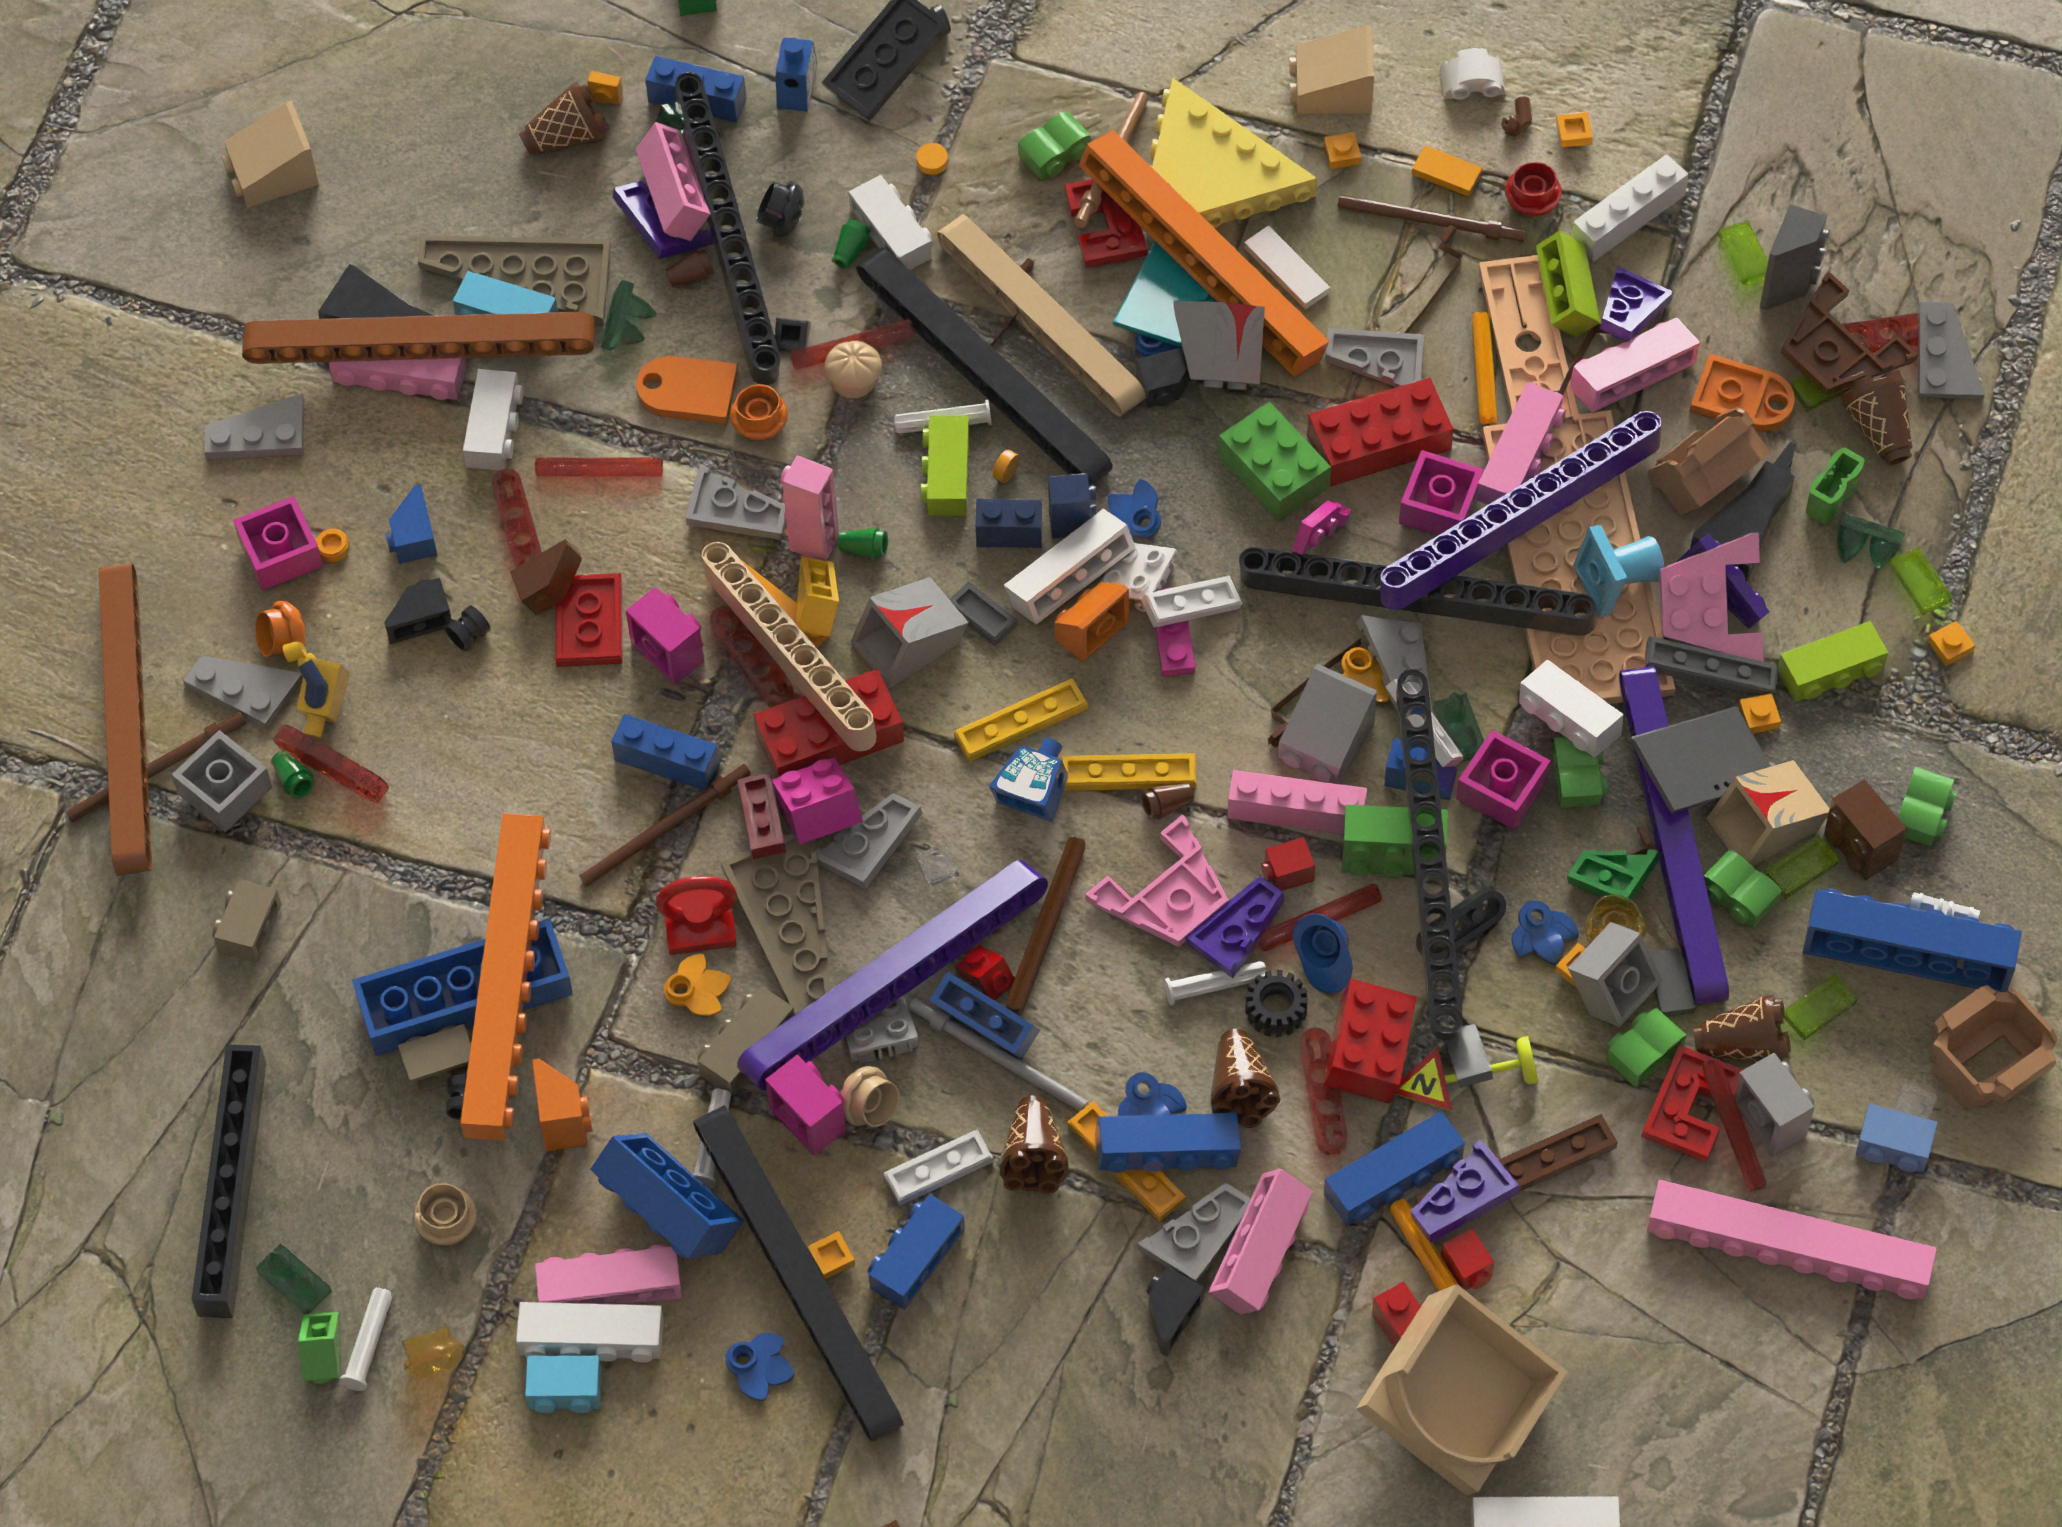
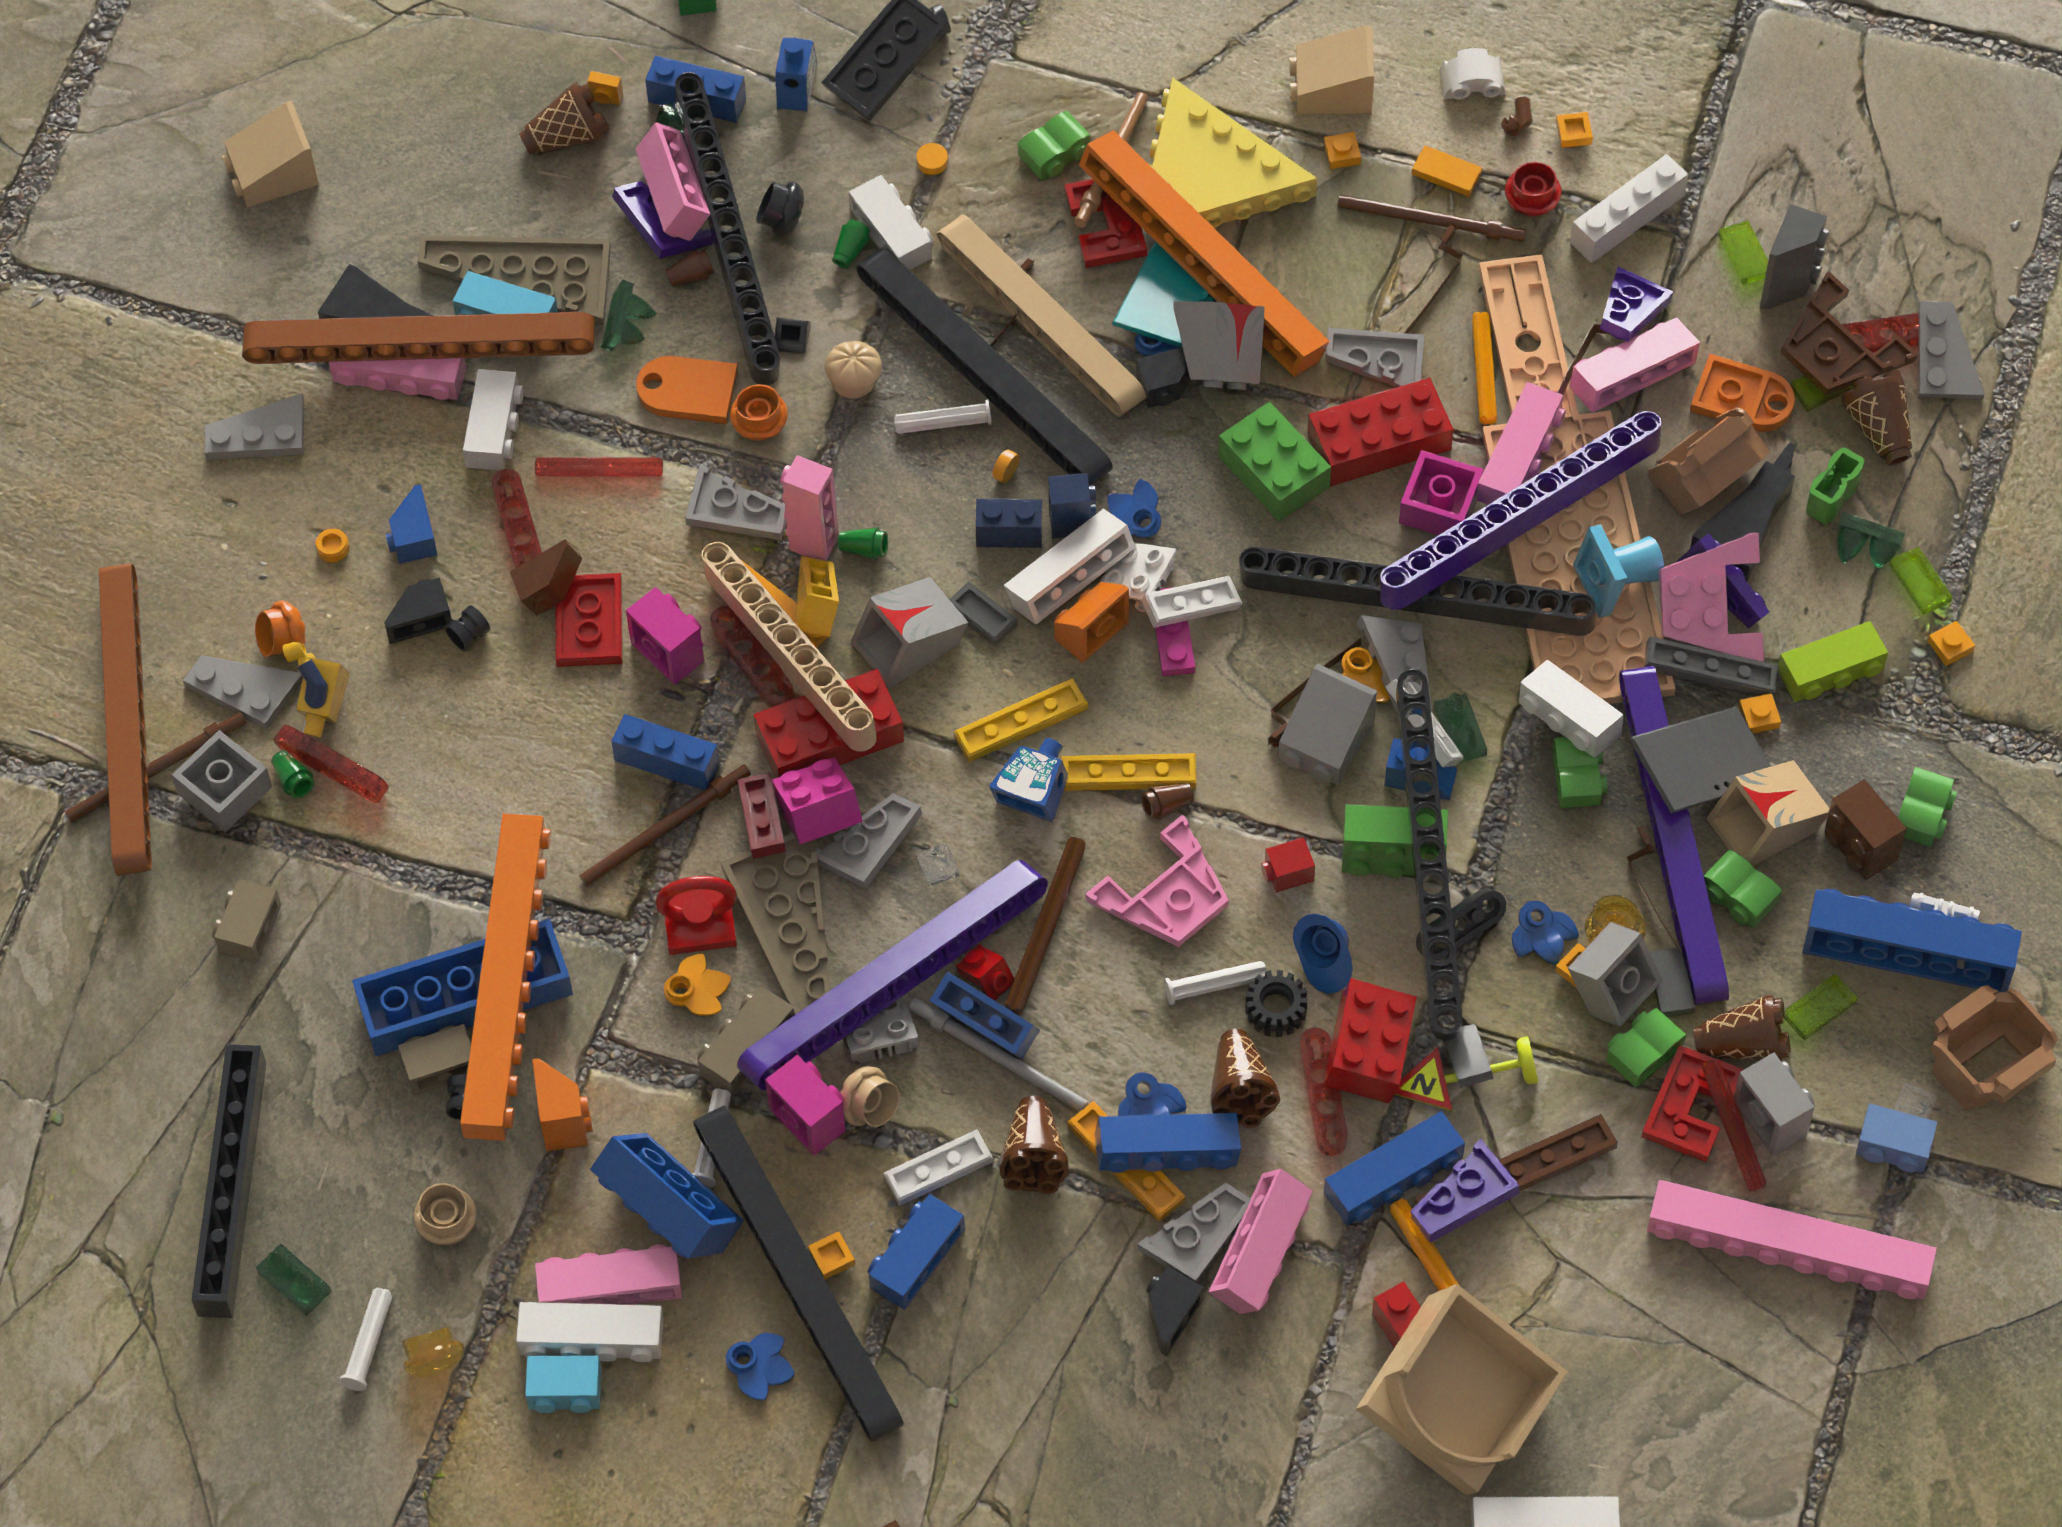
dark pink brick [233,496,323,591] -> none
bright green slope [298,1312,341,1383] -> none
clear red axle [790,320,915,370] -> none
lime brick [921,416,969,516] -> none
dark purple wing [1186,876,1285,978] -> none
bright pink brick [1228,770,1367,834] -> none
white tile [1244,226,1330,310] -> none
clear red axle [1257,883,1382,951] -> none
dark pink hinge [1292,501,1352,555] -> none
red brick [1441,1228,1495,1291] -> none
dark pink brick [1456,730,1551,830] -> none
lime brick [1536,231,1600,337] -> none
green wing [1567,850,1659,908] -> none
clear neon green tile [1764,835,1840,899] -> none

